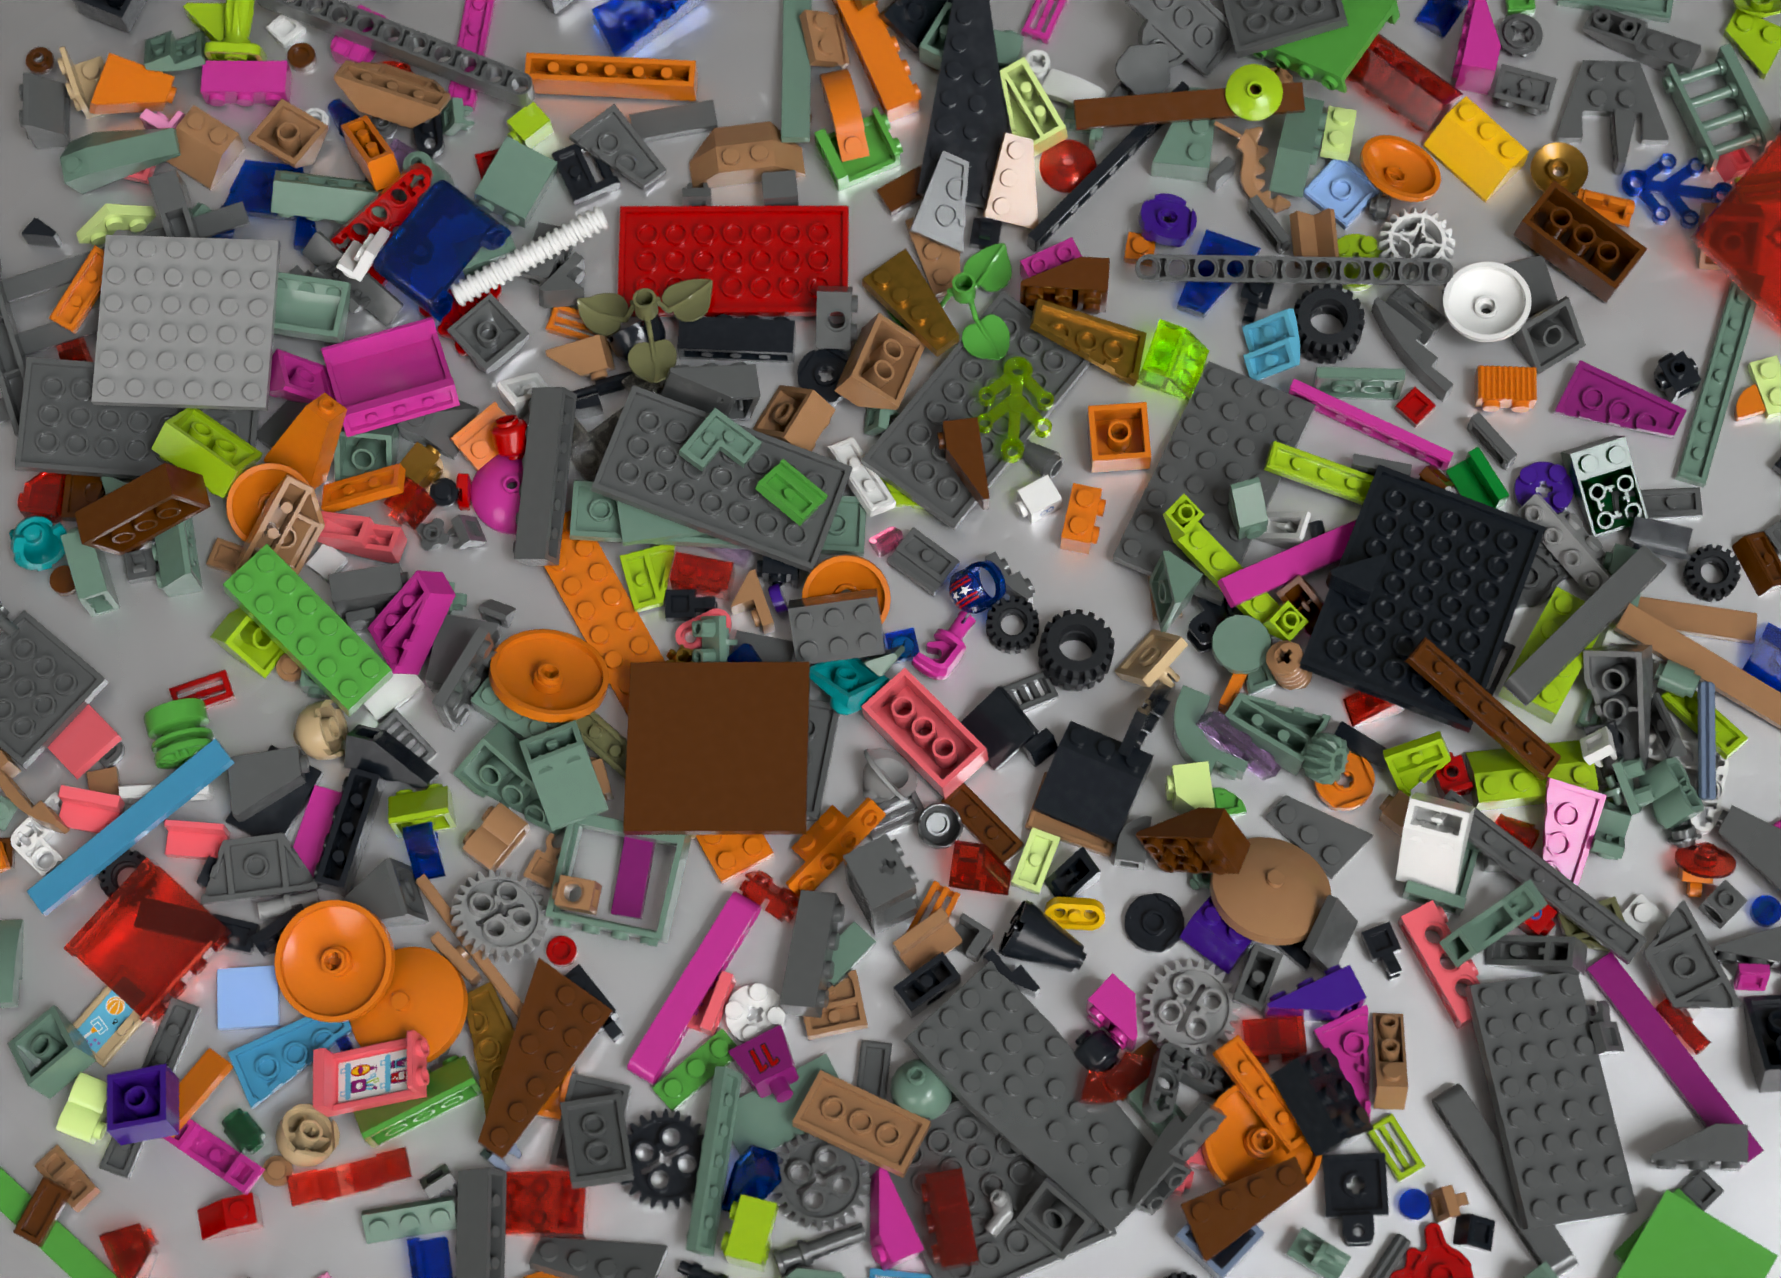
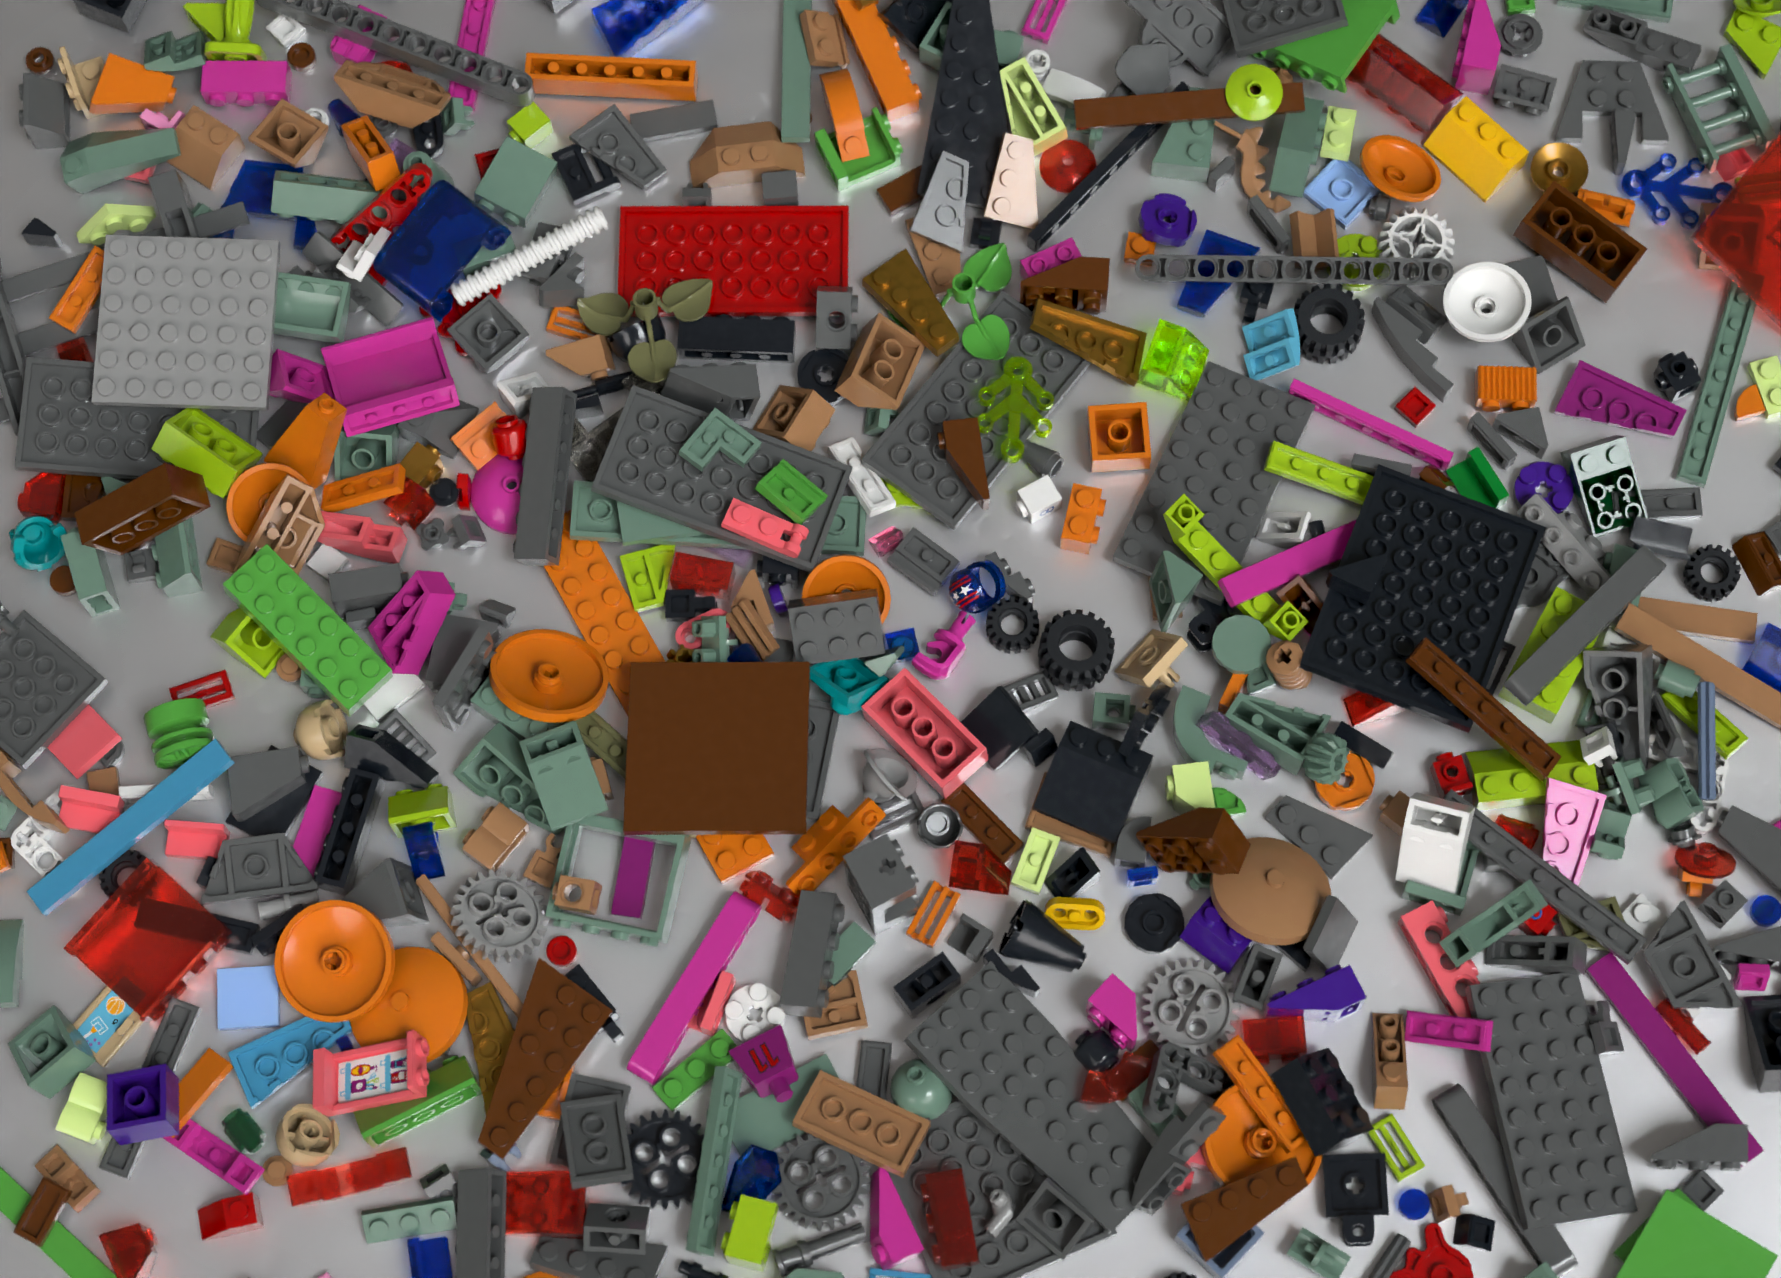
medium nougat panel [893,907,962,973] -> none
slope [1228,477,1268,539] -> none
sand green tile [1312,367,1405,400] -> none
dark pink wing [1313,1005,1371,1118] -> none
black plate [1361,922,1402,981] -> none
lime wing [1383,731,1451,797] -> none
none -> dark grey brick [584,1203,650,1255]
none -> coral plate [721,498,809,558]
none -> medium nougat tile [725,599,780,662]
none -> sand green brick [1092,692,1136,730]
none -> clear blue tile [1126,866,1158,888]
none -> dark pink tile [1405,1010,1493,1052]
none -> dark grey slope [1492,407,1548,459]

